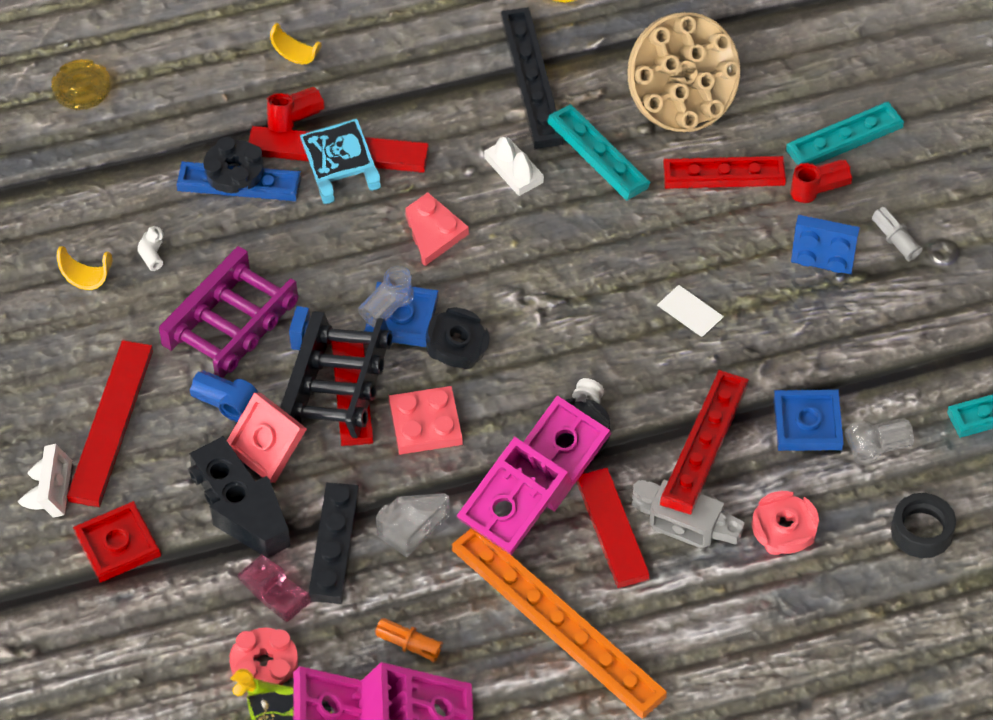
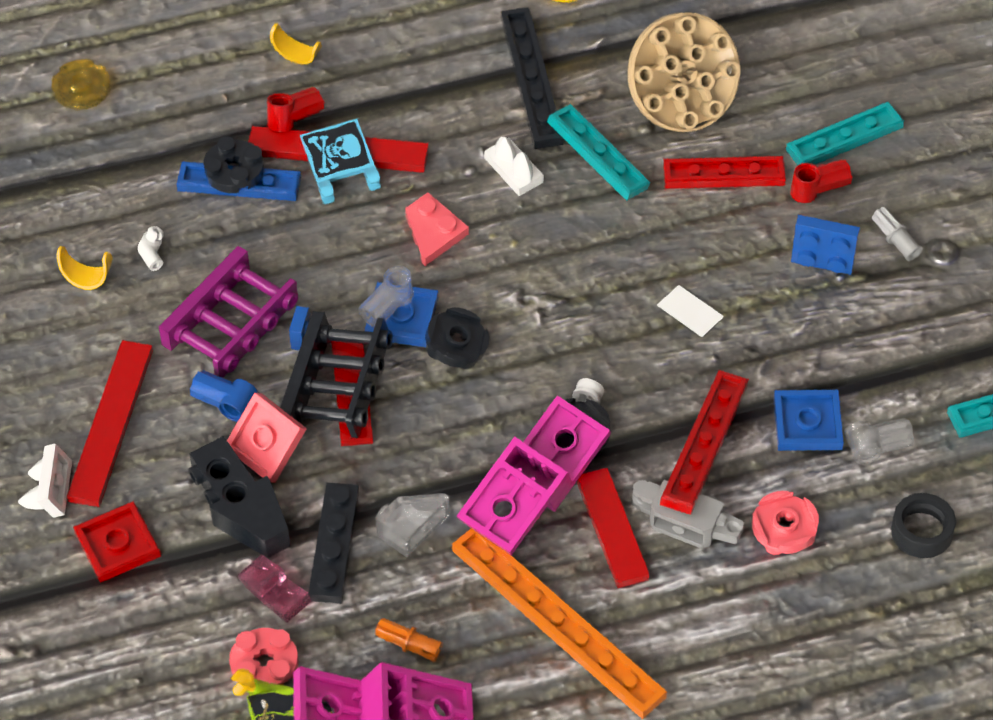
coral plate [389,386,463,455] -> none

